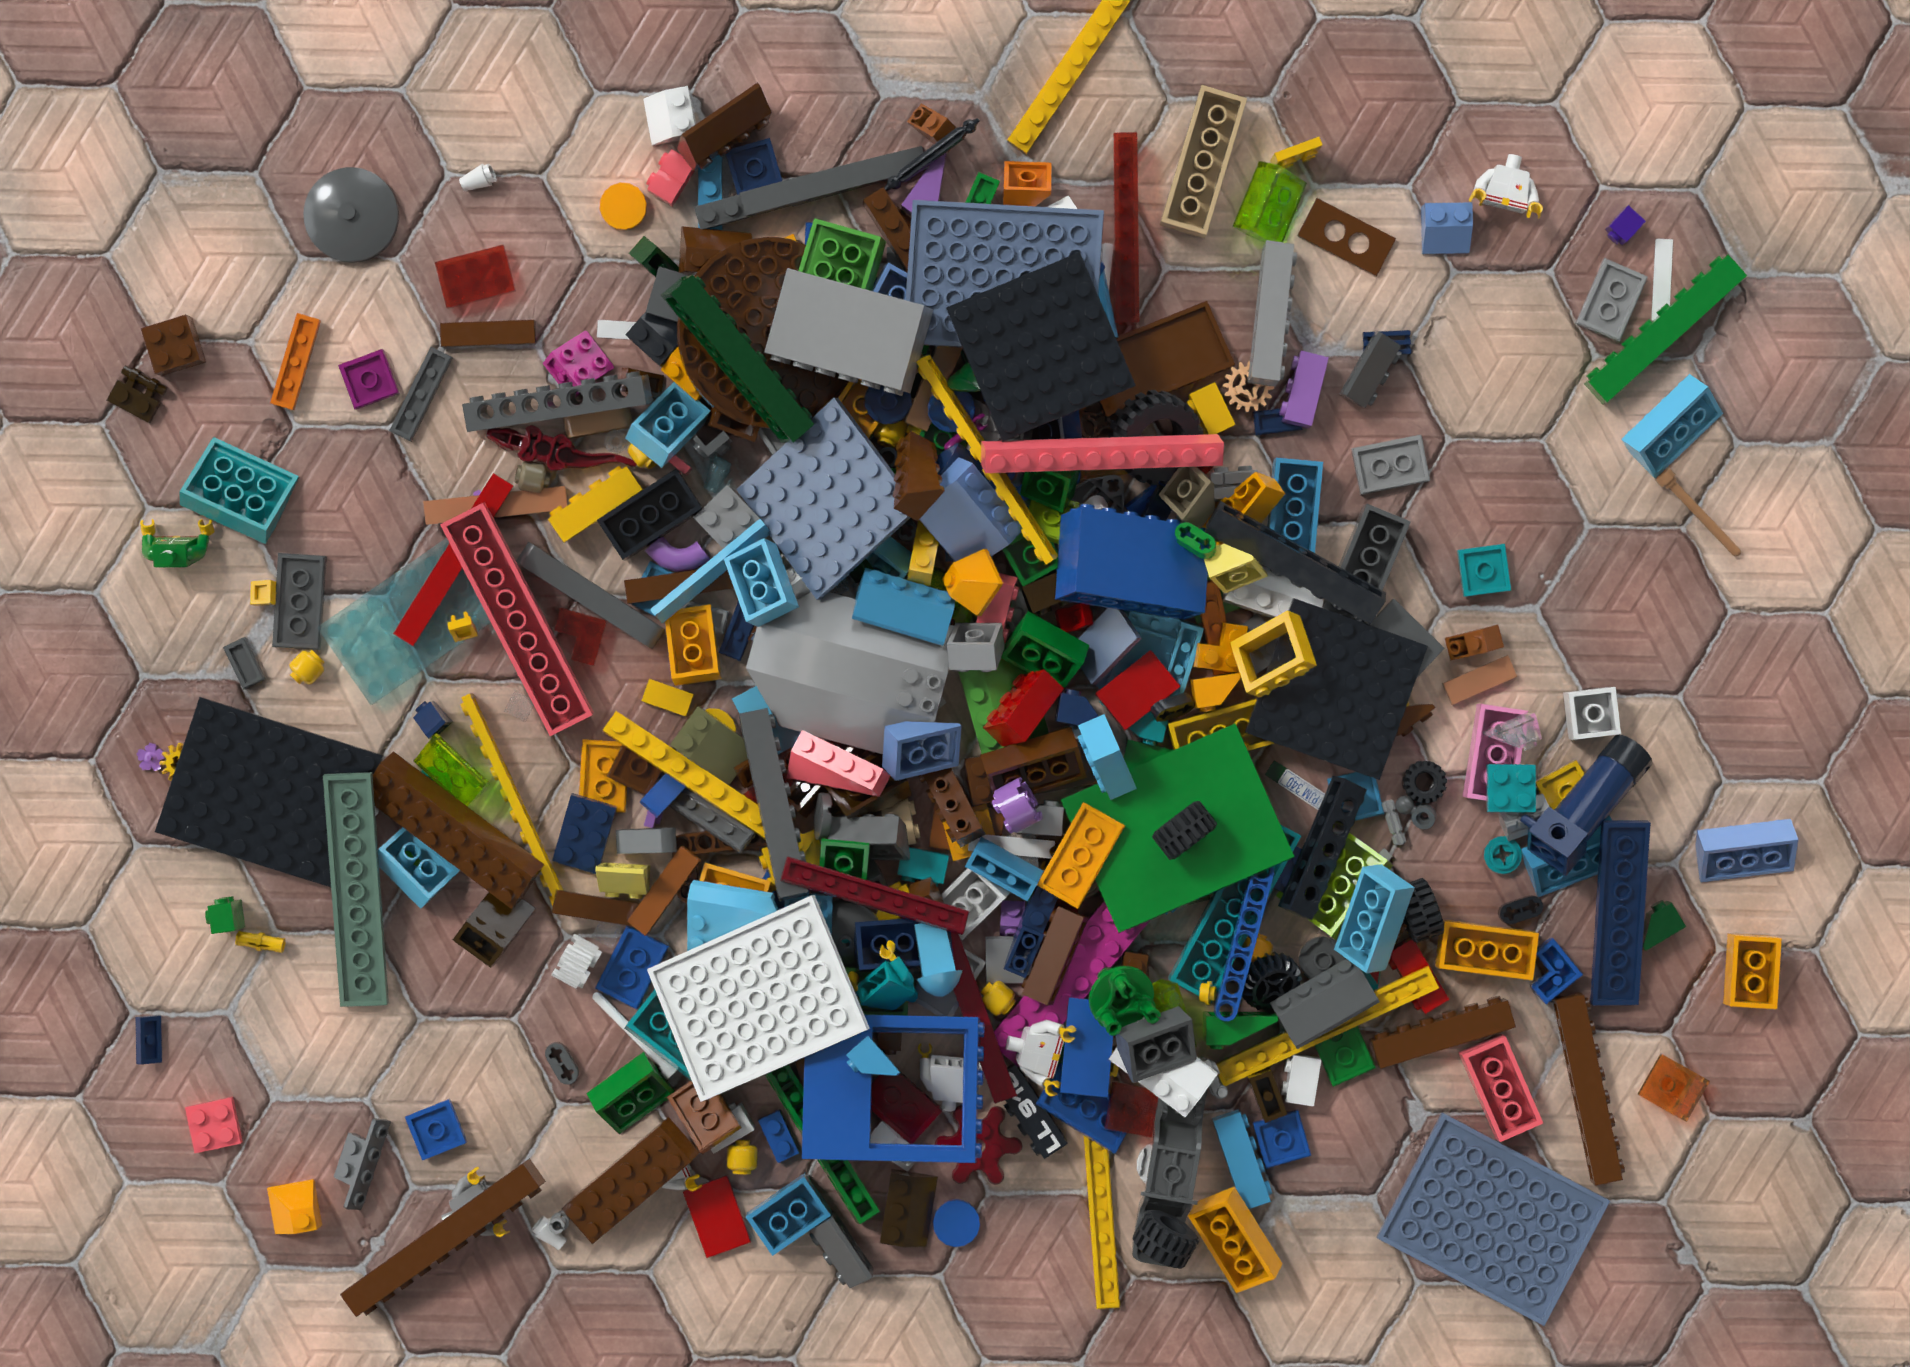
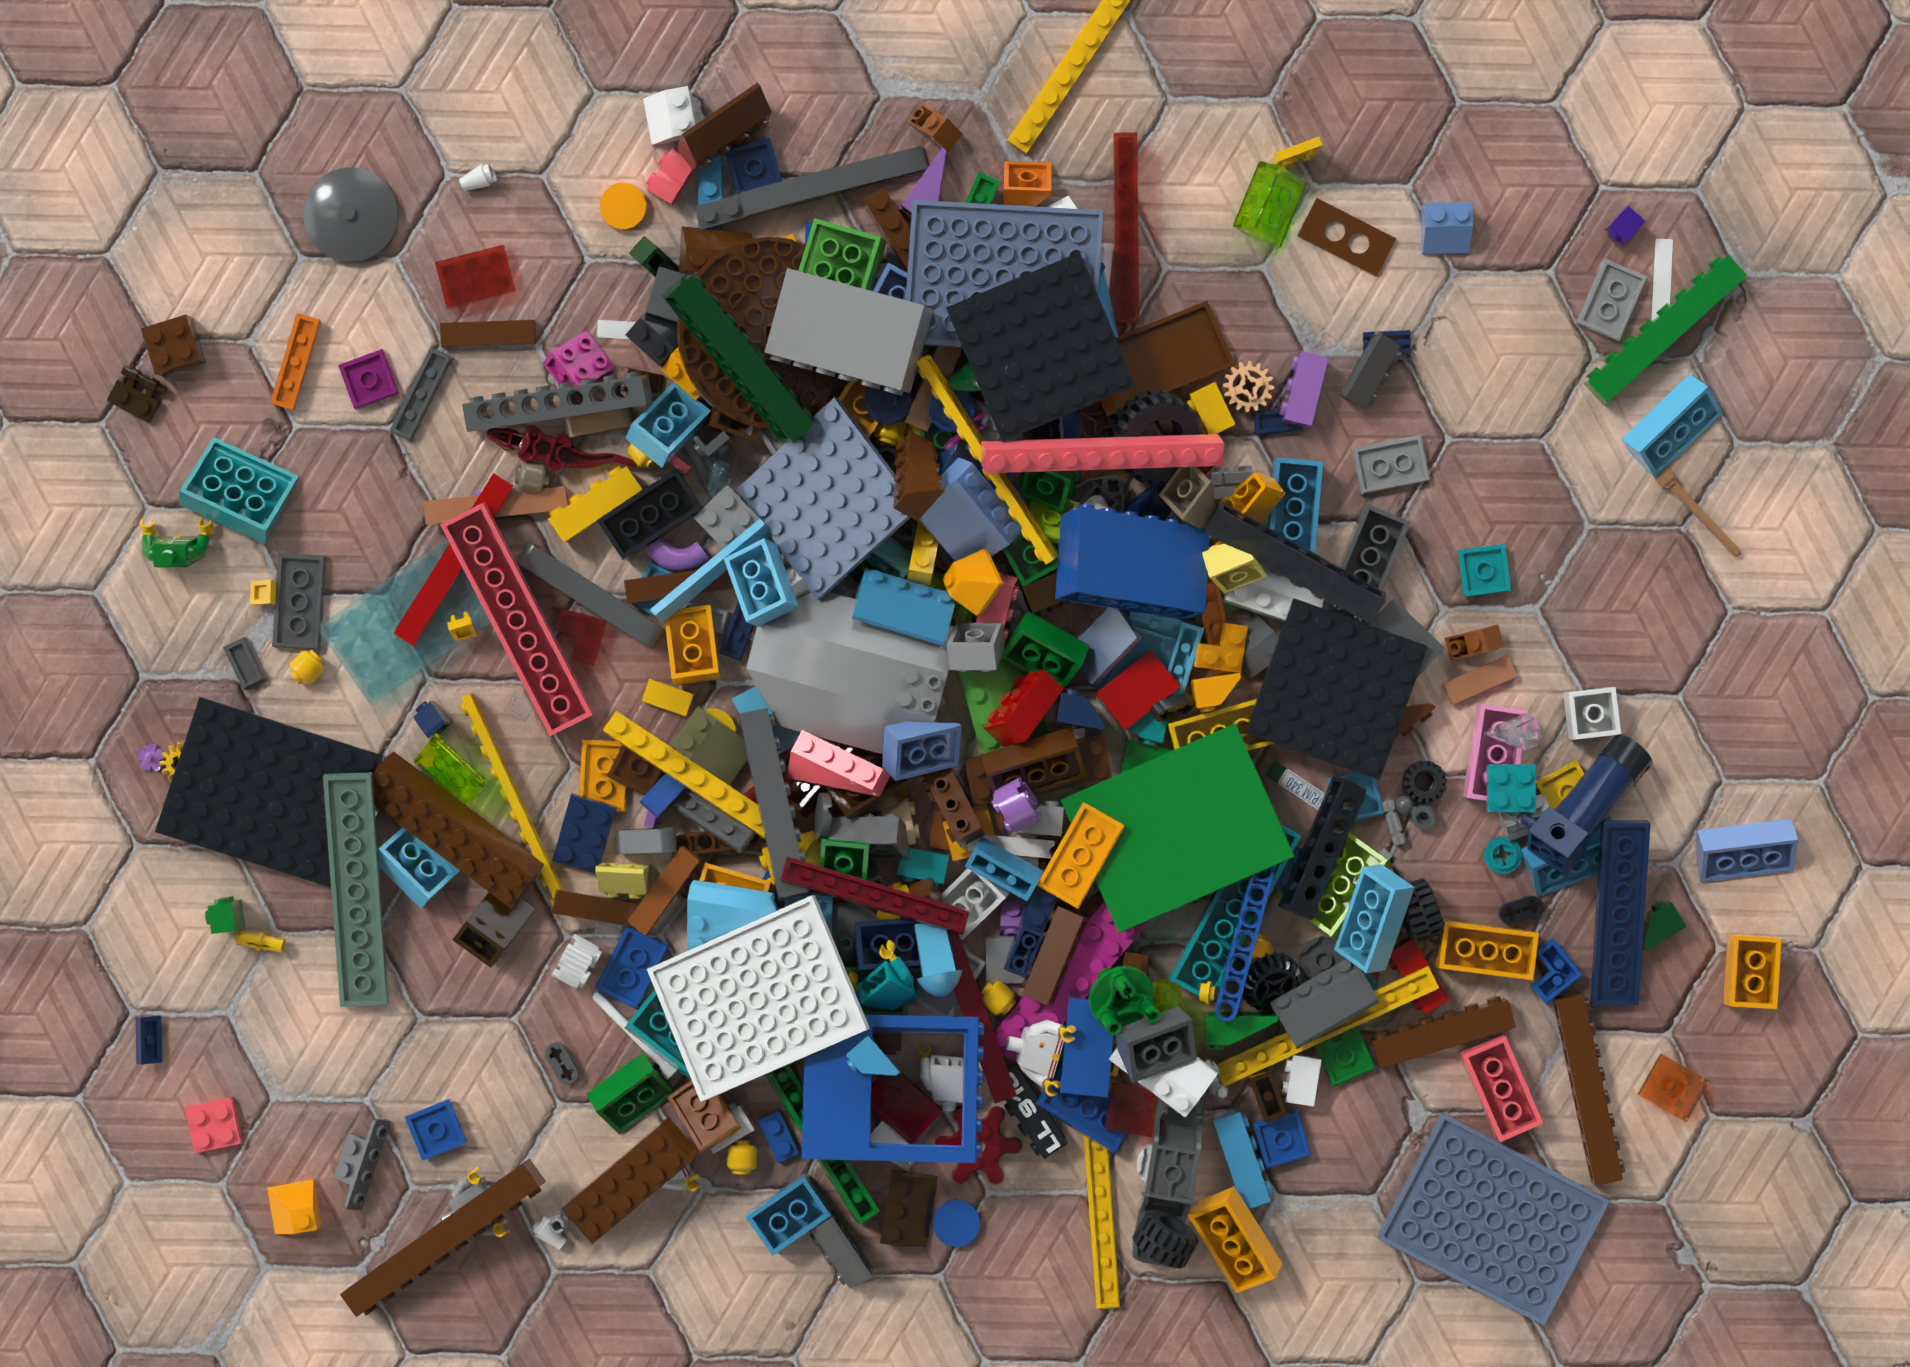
red tile [683,1175,751,1258] -> none
reddish brown tile [734,759,753,789] -> none
black wheel [884,118,980,191] -> none
red bracket [1055,603,1093,632] -> none
medium azure brick [1077,714,1137,800] -> none
black tyre [1152,801,1217,860] -> none
tan brick [1160,85,1247,239] -> none
green beam [1175,522,1216,559] -> none
yellow window [1230,610,1317,697] -> none
light grey brick [1248,240,1297,387] -> none
white torso [1469,154,1543,219] -> none

